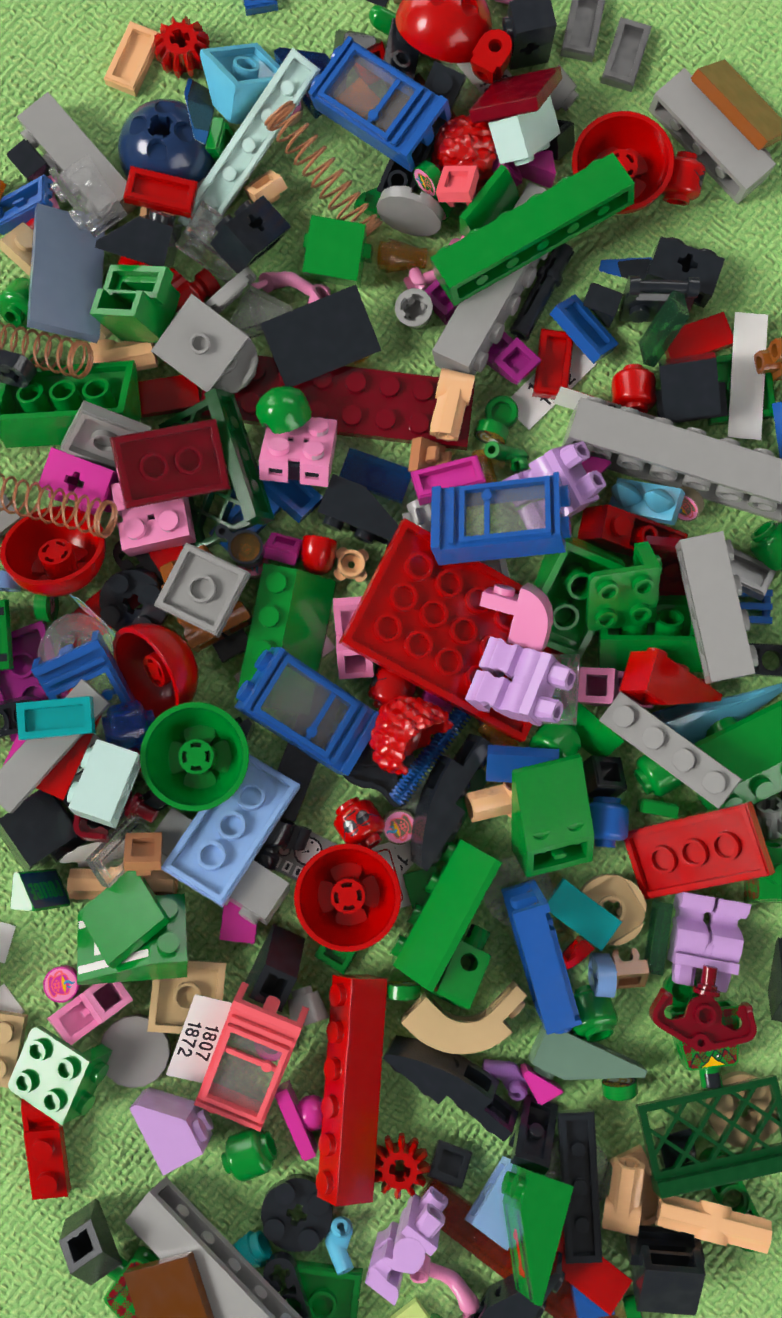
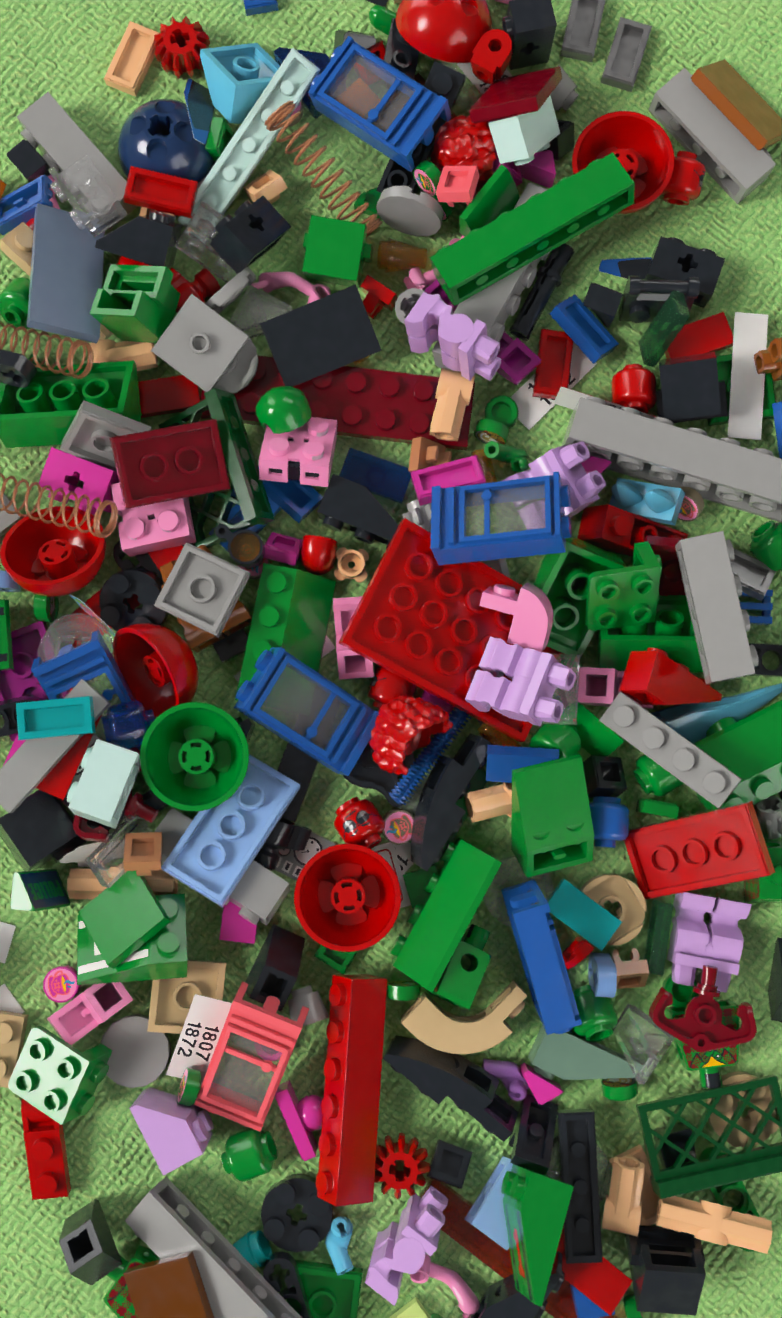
none -> green tile [177,1068,201,1107]
none -> red tile [360,275,398,319]
none -> lavender hips [404,292,501,381]
none -> clear slope [613,1004,675,1085]

